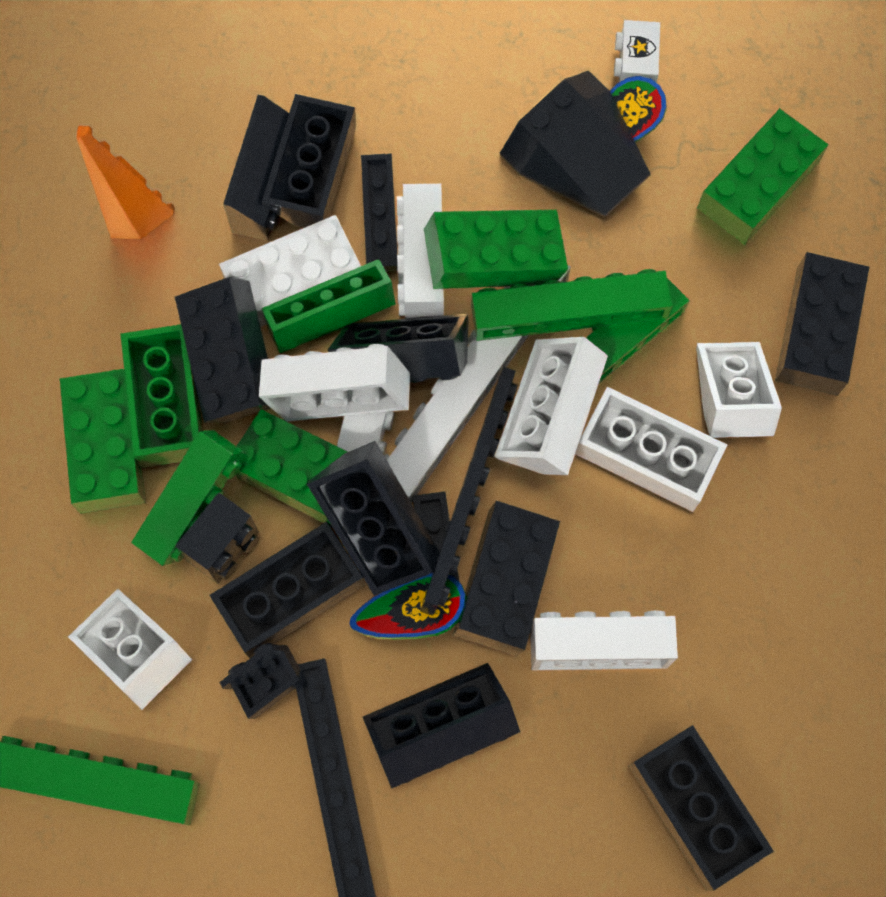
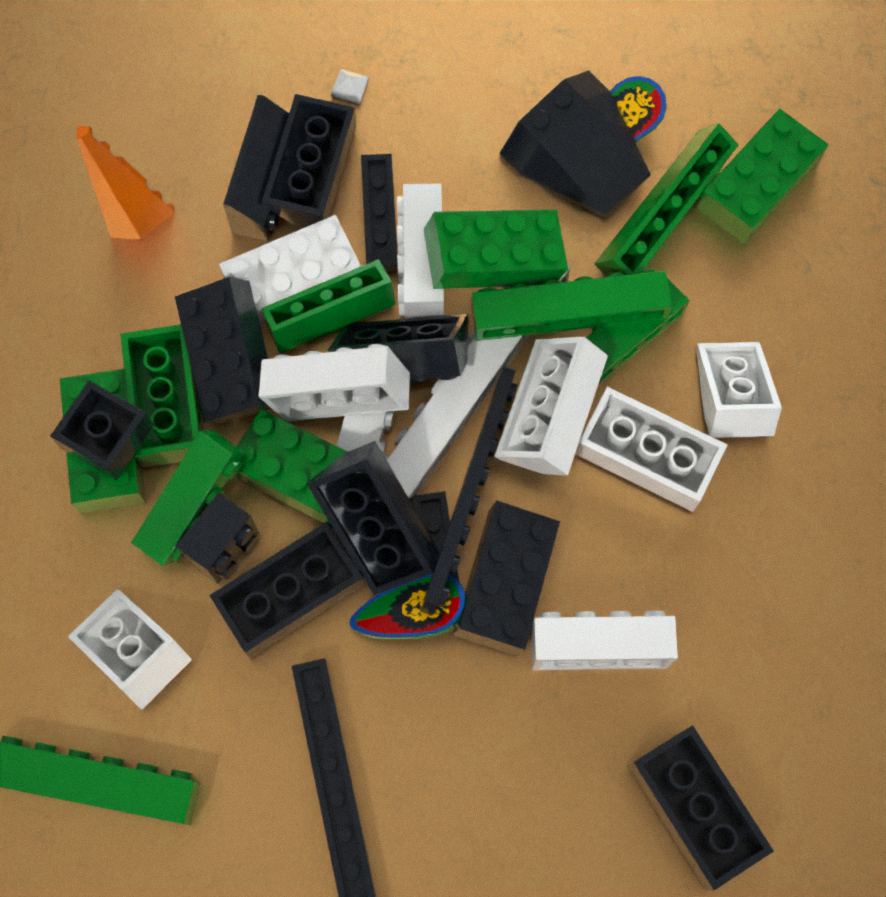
black bracket [220,643,306,719] -> none
black slope [363,663,520,788] -> none
white brick [614,20,660,82] -> none
black brick [775,252,869,396] -> none
none -> black brick [50,380,154,481]
none -> white slope [331,69,369,104]
none -> green brick [594,123,739,276]

